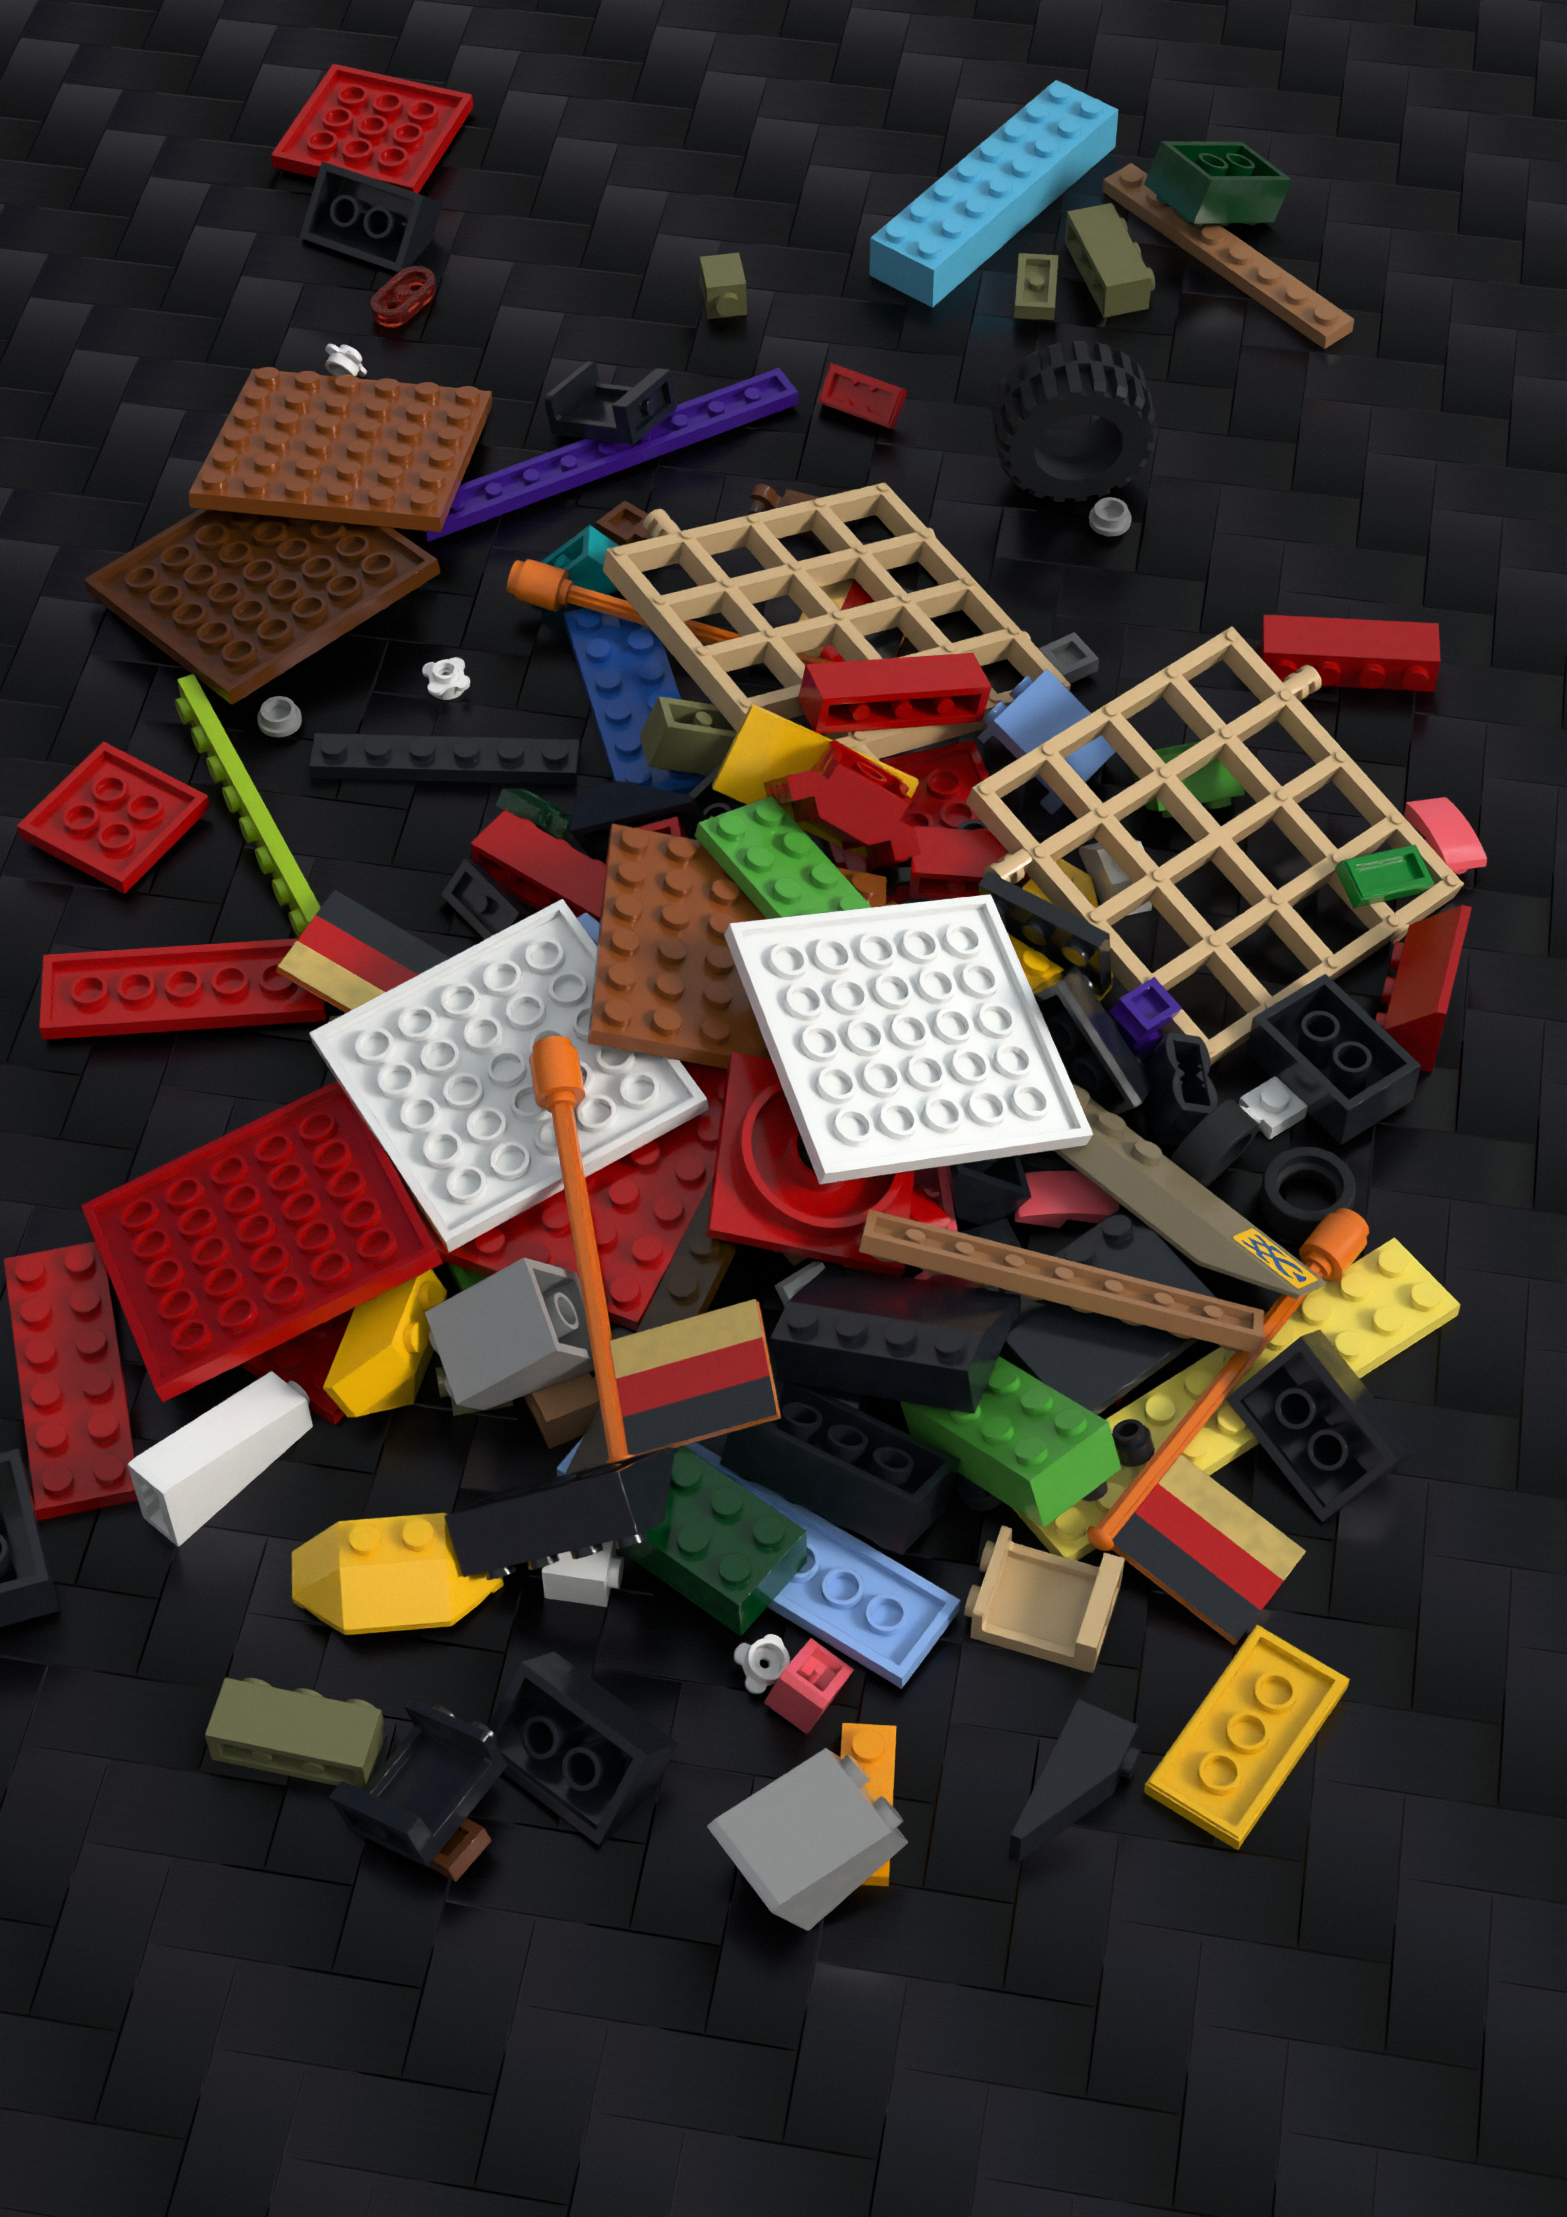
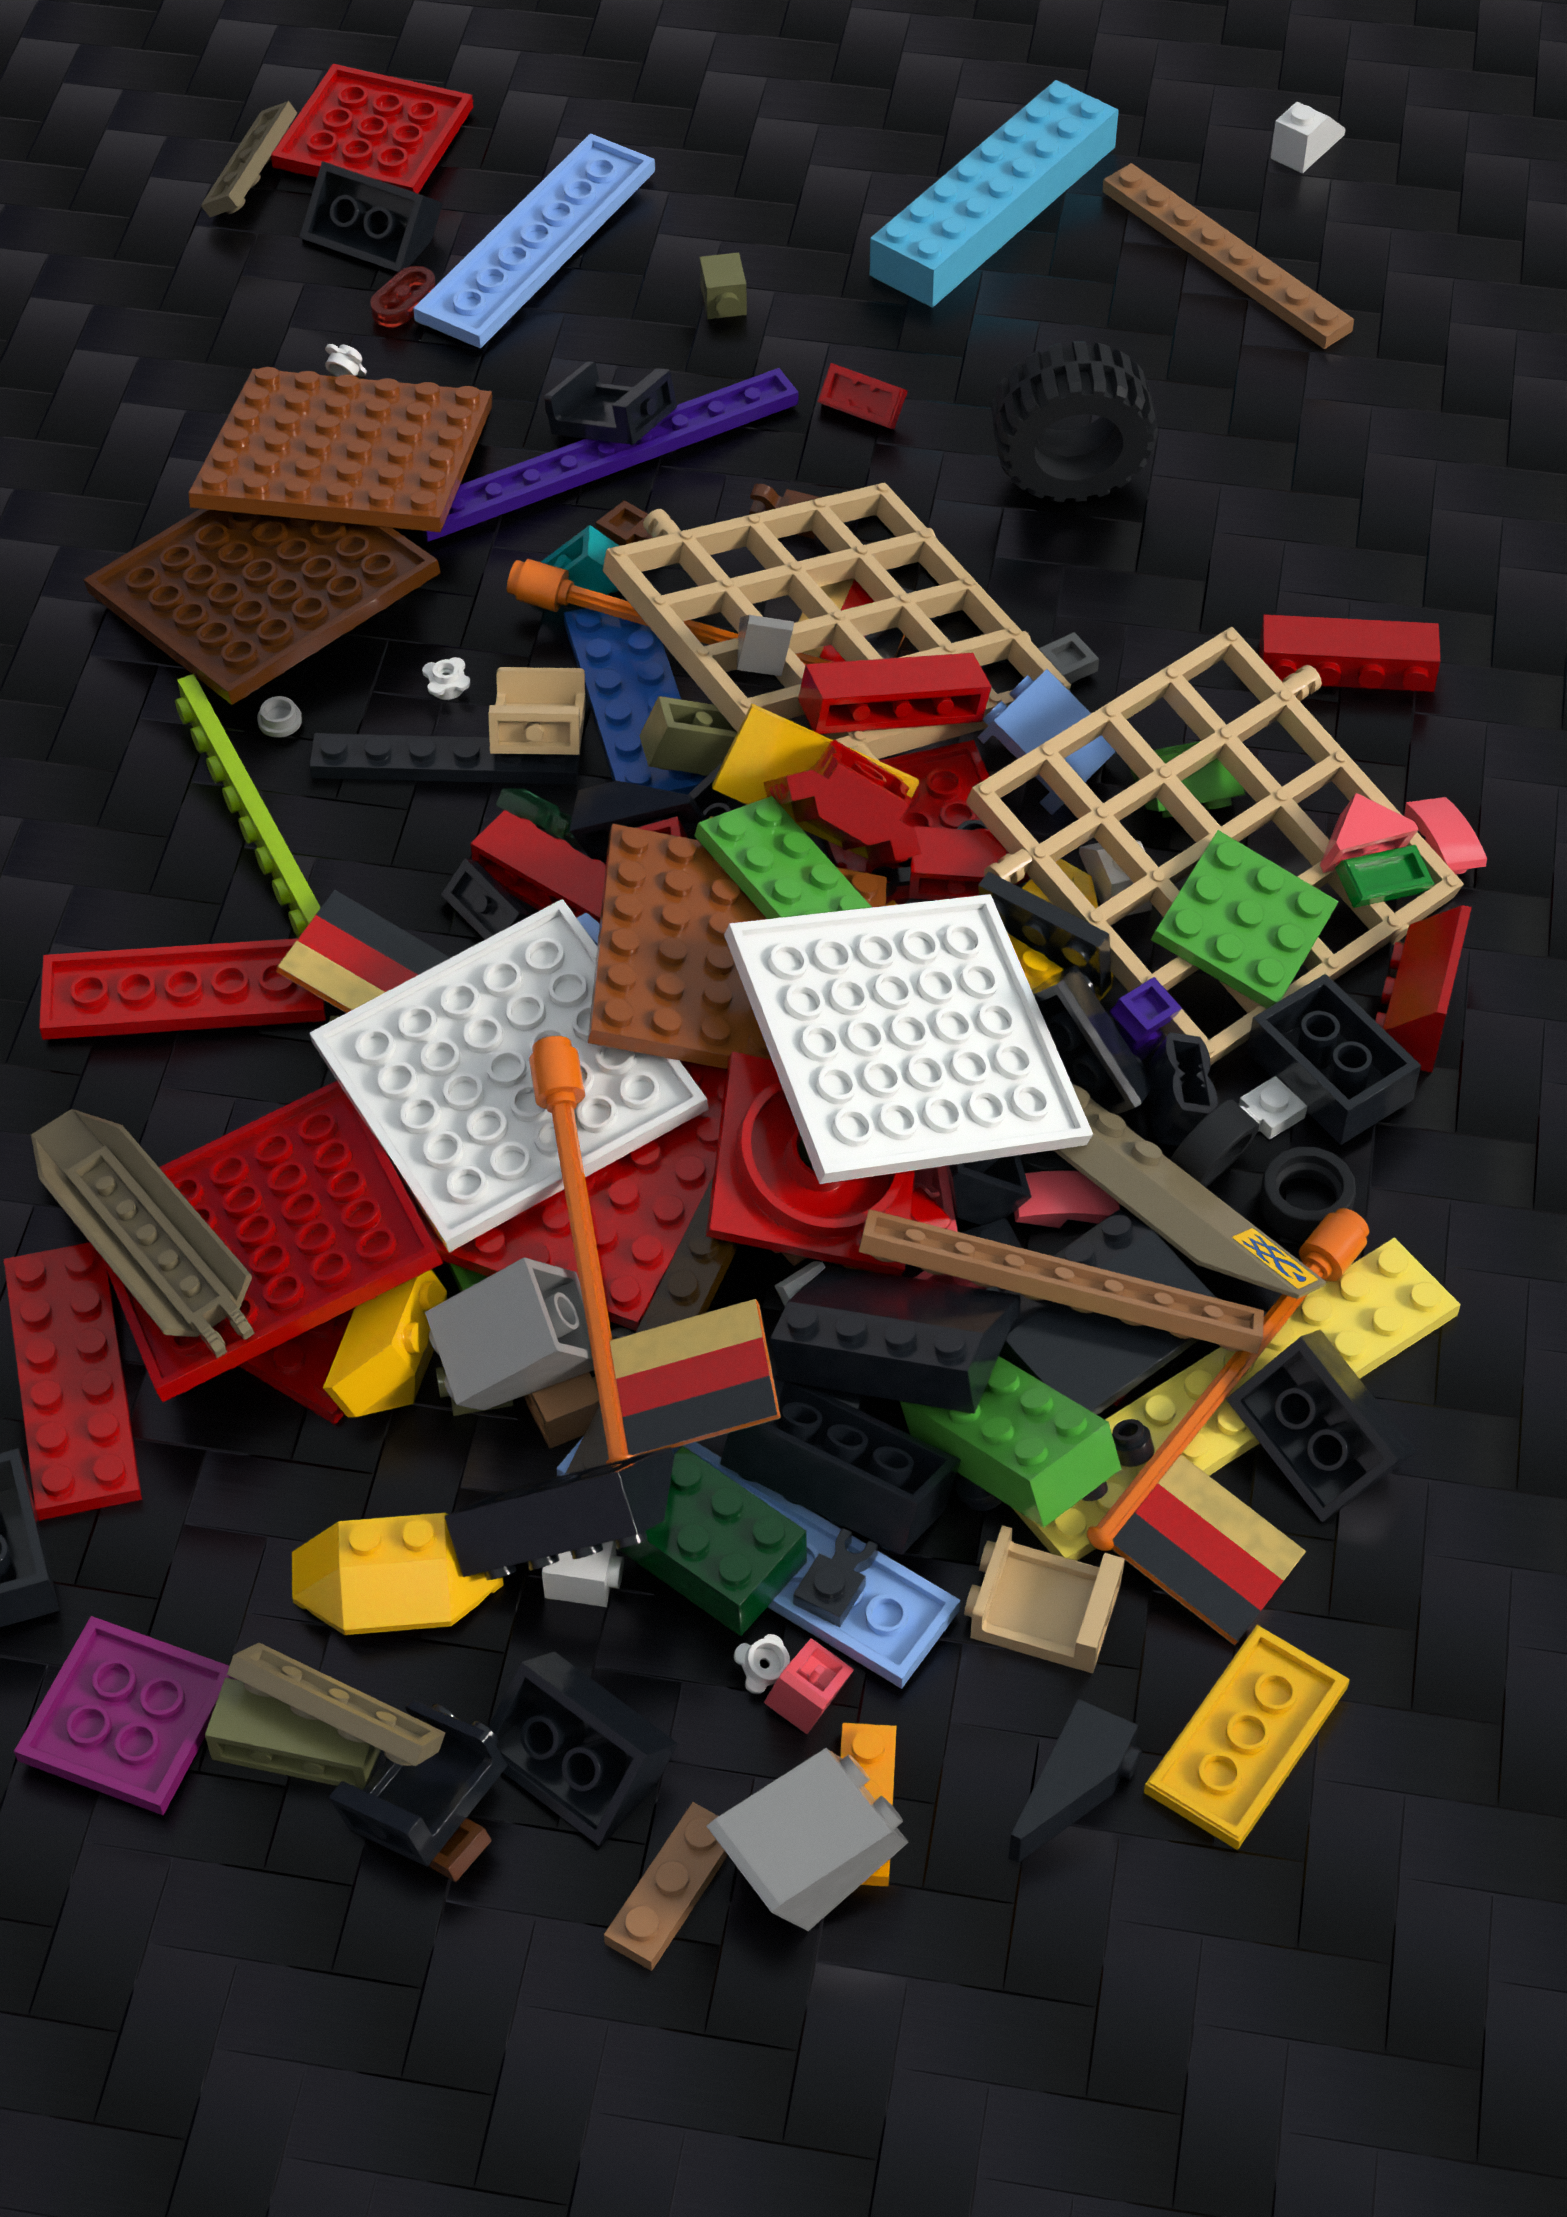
red plate [17,741,210,894] -> none
white slope [127,1371,313,1547] -> none
olive plate [1014,253,1058,320] -> none
olive brick [1065,203,1155,318] -> none
light grey plate [1089,497,1131,536] -> none
dark green brick [1144,141,1292,227] -> none
none -> magenta plate [14,1616,236,1815]
none -> dark tan hinge [31,1109,255,1358]
none -> dark tan plate [201,101,297,217]
none -> dark tan plate [227,1643,445,1766]
none -> light blue plate [413,133,655,349]
none -> tan panel [488,667,586,755]
none -> medium nougat plate [604,1802,728,1971]
none -> light grey slope [737,615,794,676]
none -> black plate [793,1528,878,1627]
none -> bright green plate [1151,830,1339,1009]
none -> white slope [1271,102,1345,173]
none -> coral slope [1320,793,1419,873]

